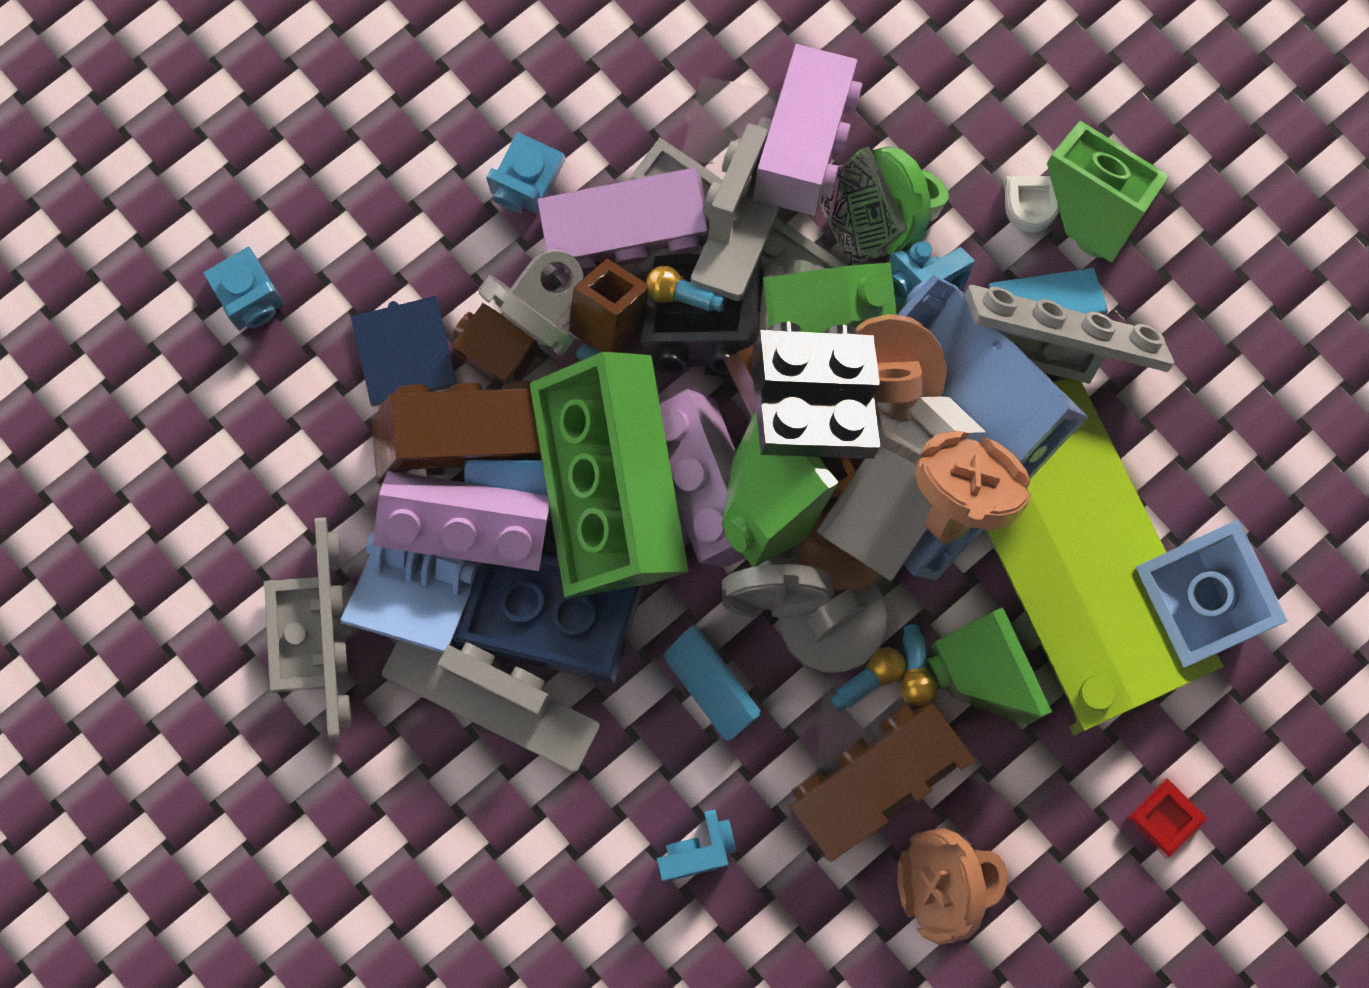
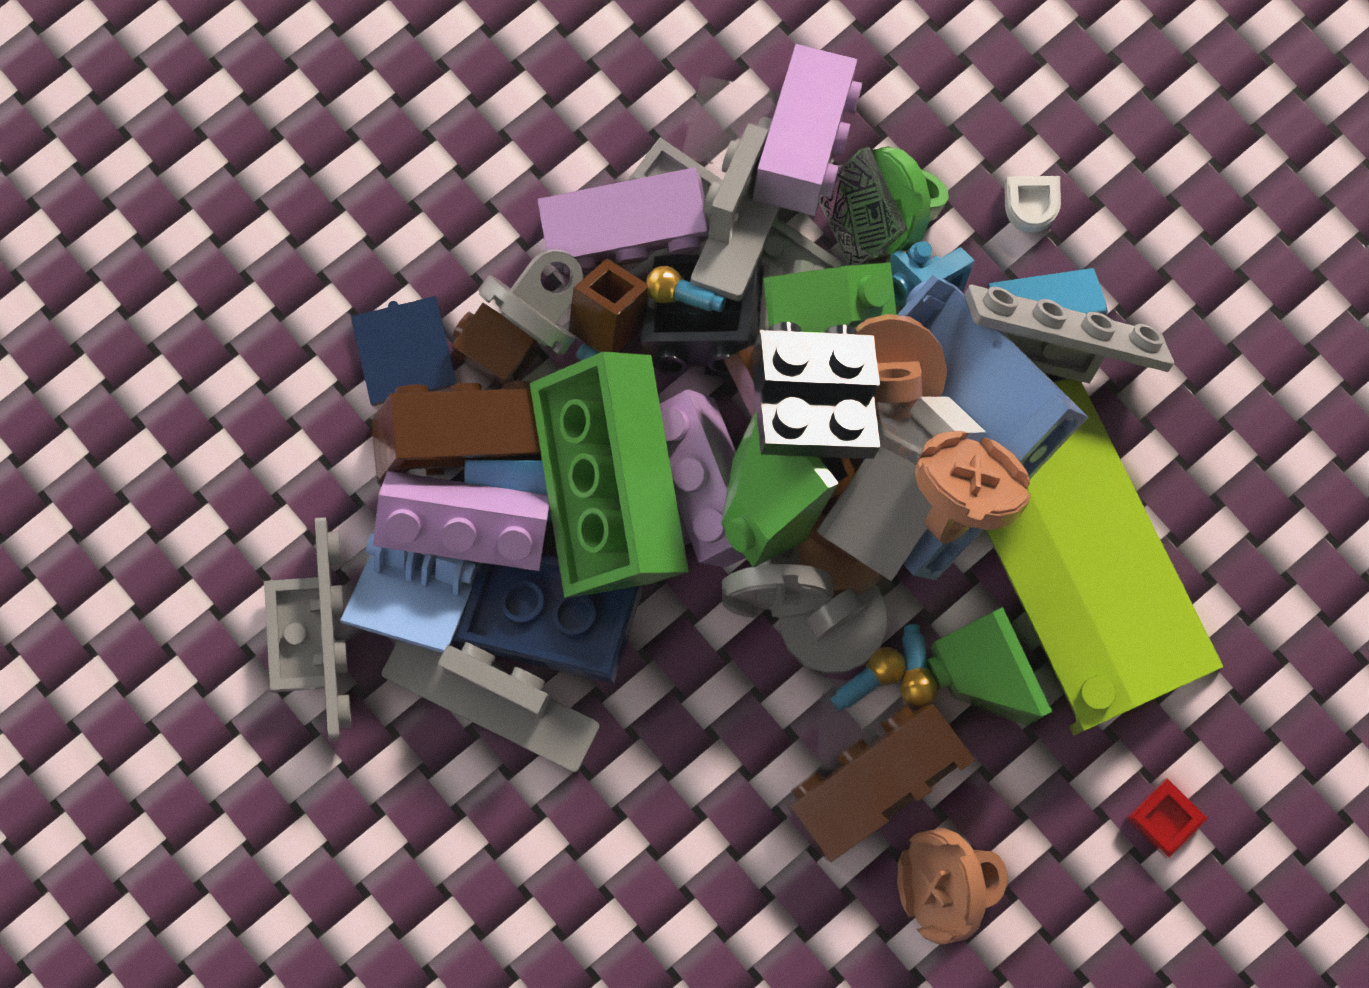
dark azure bracket [203,246,284,331] -> none
dark azure bracket [486,132,565,215] -> none
dark azure bracket [657,809,737,883] -> none
dark azure slope [664,626,761,741] -> none
bright green slope [1046,121,1169,263] -> none
light blue slope [1136,519,1288,668] -> none

